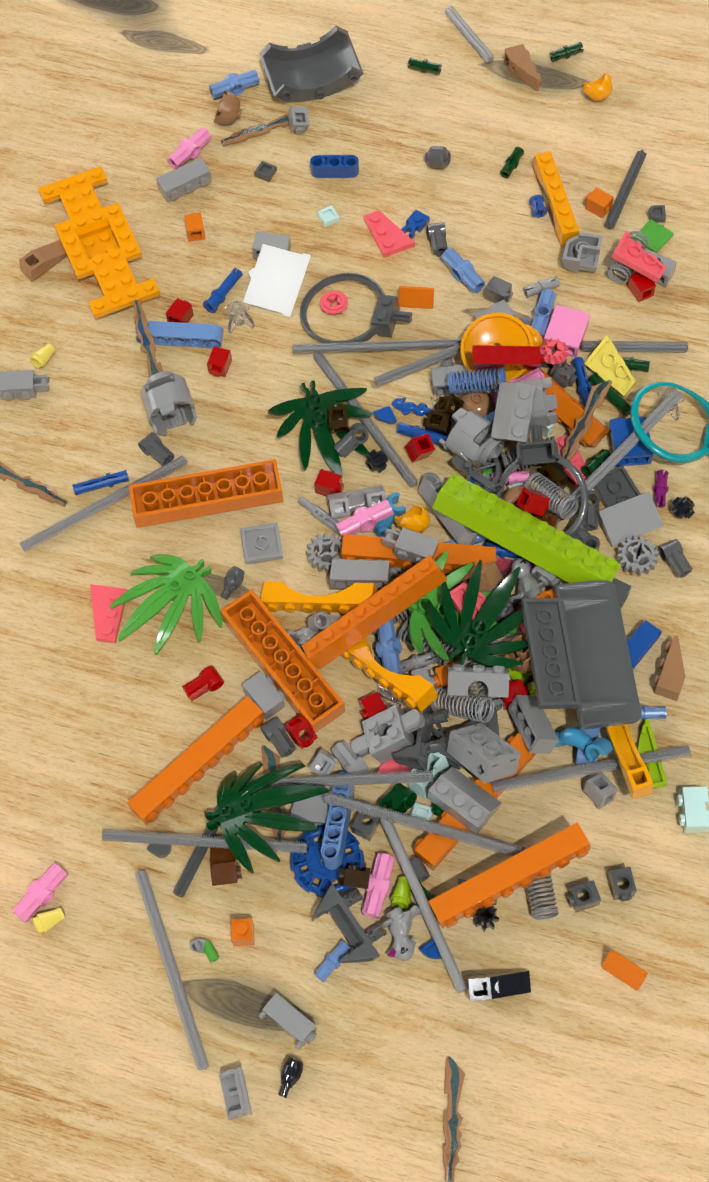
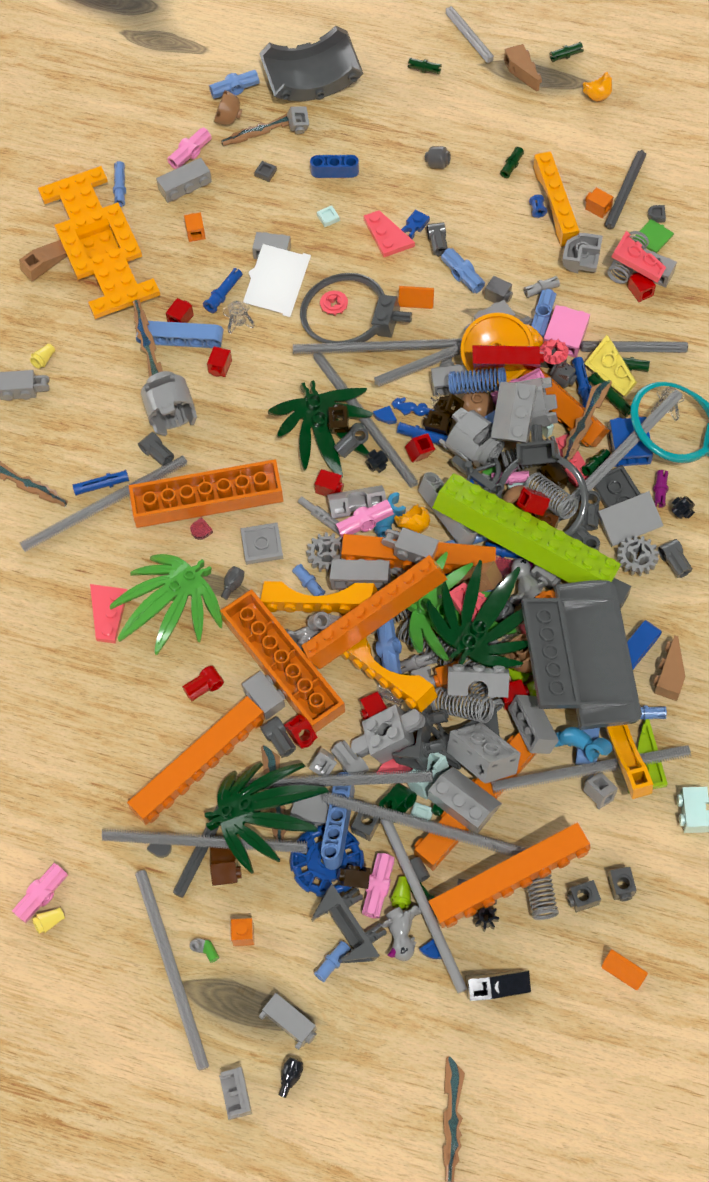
none -> medium blue pin [113,161,126,207]
none -> clear pink tile [190,517,213,540]
none -> medium blue pin [292,564,325,596]

